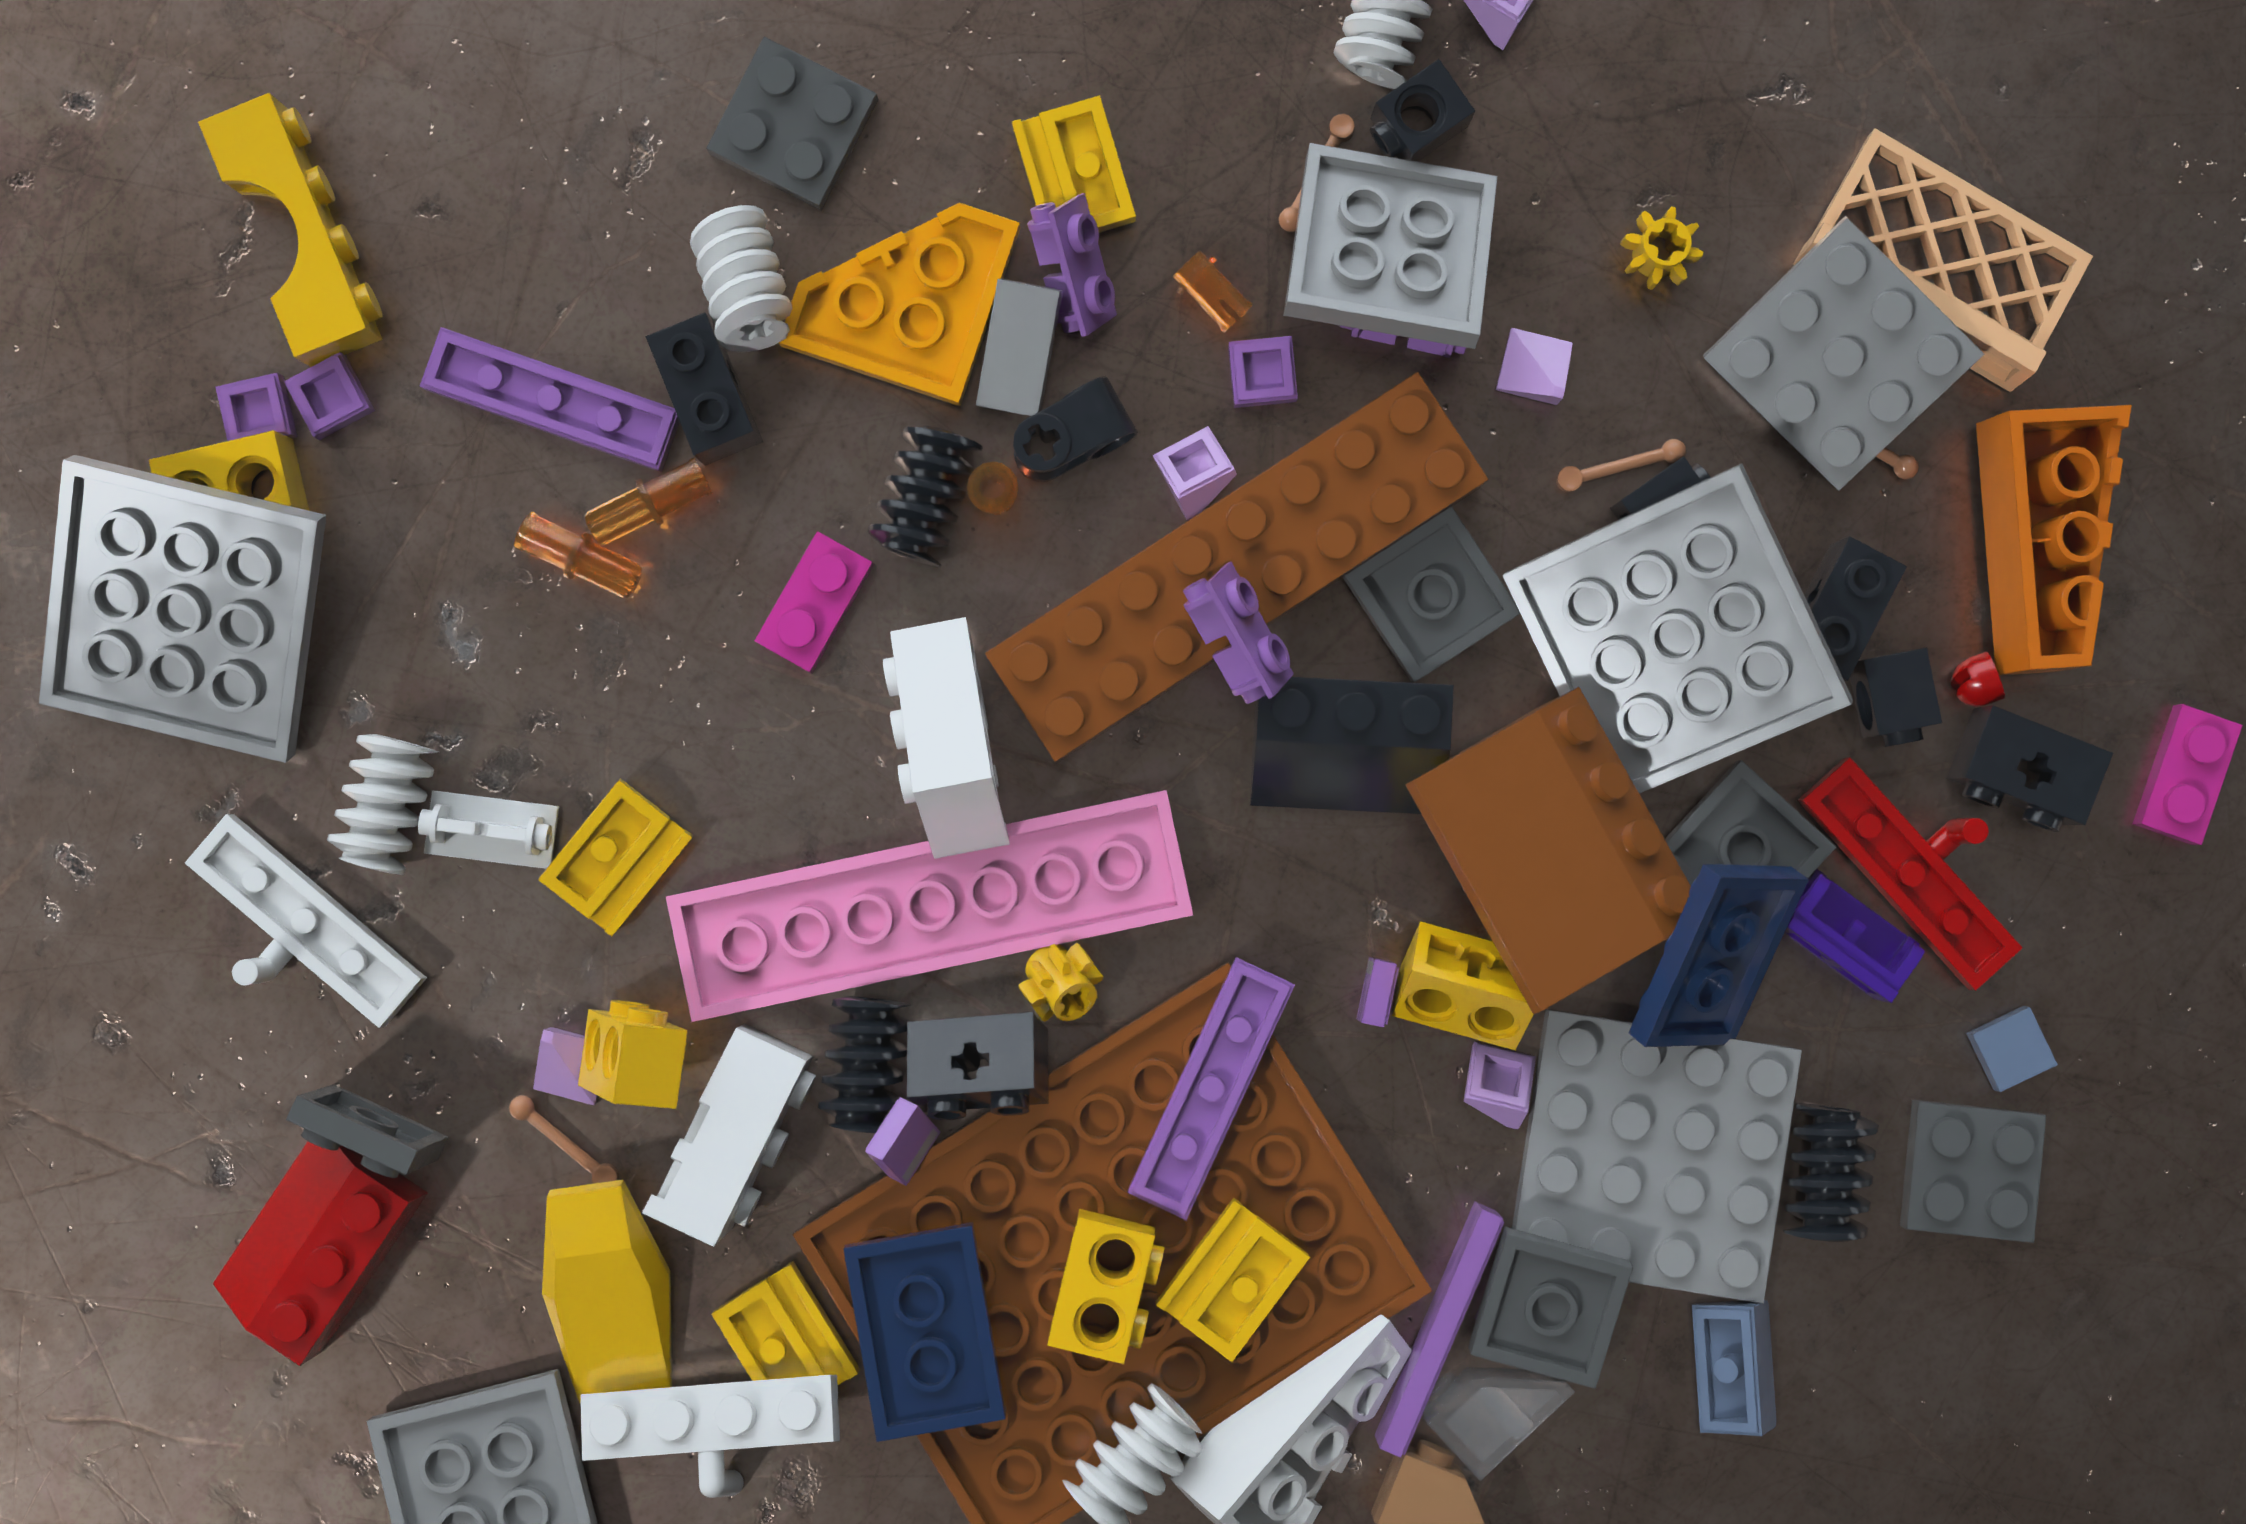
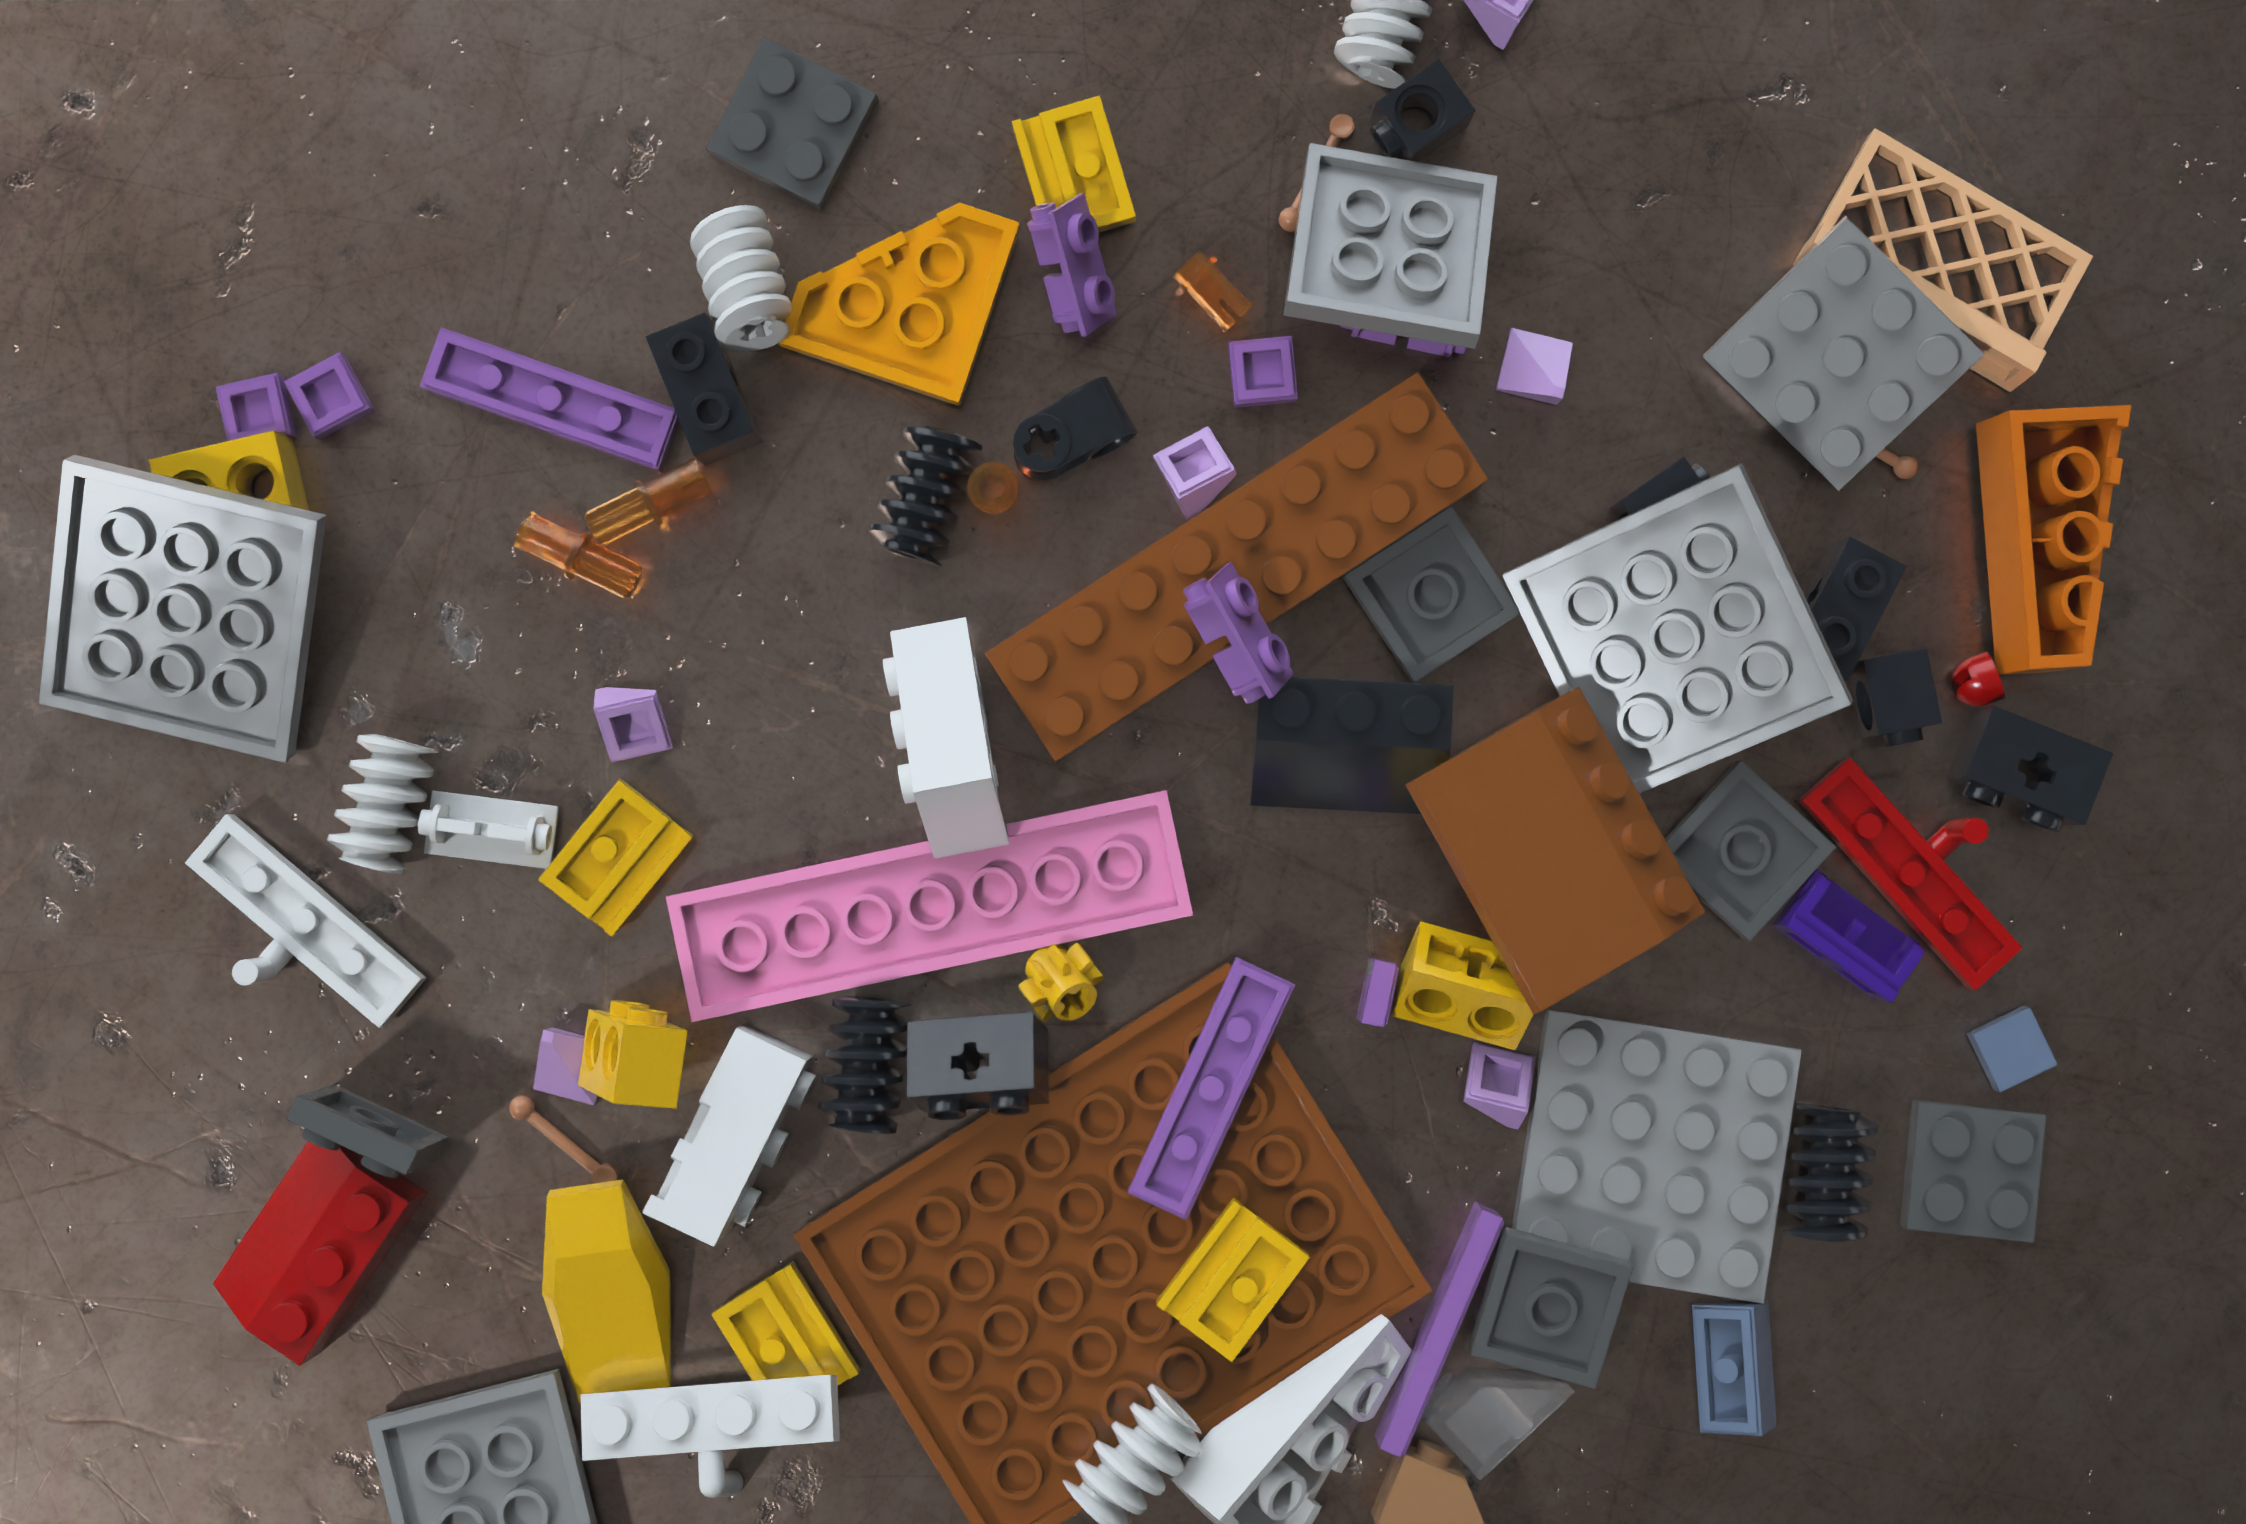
yellow arch [198,93,383,367] -> none
dark pink plate [754,531,875,674] -> none
dark blue plate [843,1222,1006,1442] -> none
medium lavender tile [865,1097,940,1186] -> none
light grey tile [976,278,1063,416] -> none
yellow brick [1047,1209,1164,1364] -> none
nougat hinge [1556,439,1686,492] -> none
yellow gear [1620,206,1704,290] -> none
dark blue plate [1628,864,1809,1047] -> none
dark pink plate [2132,704,2243,845] -> none
none -> lavender slope [593,687,673,763]

